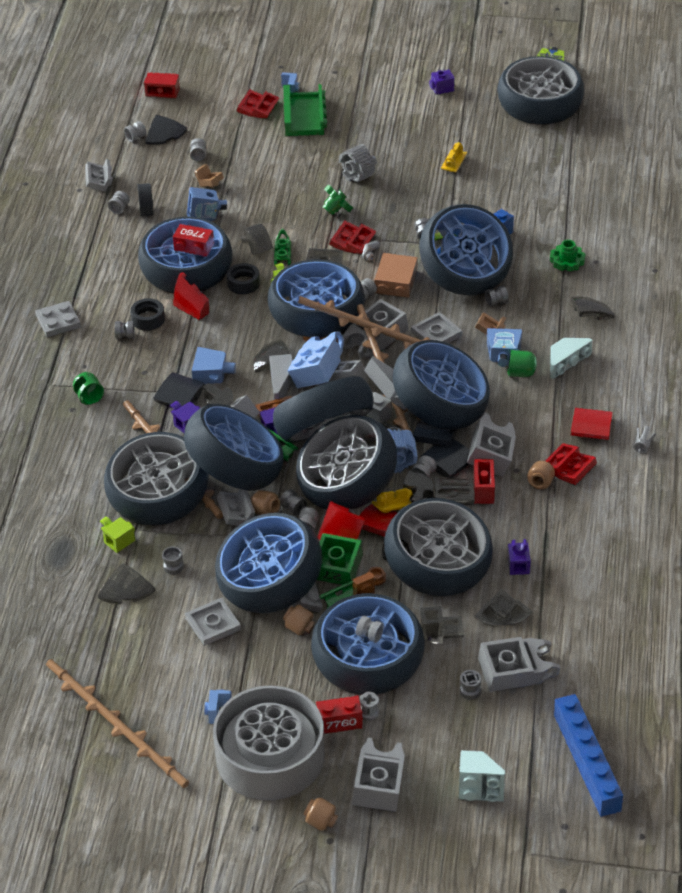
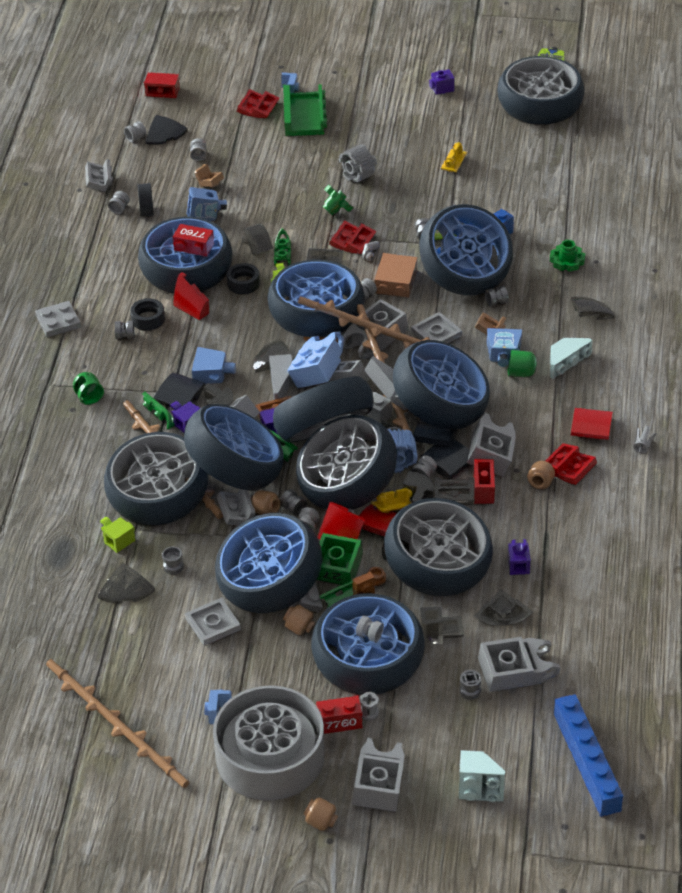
none -> green piece [142,392,175,430]

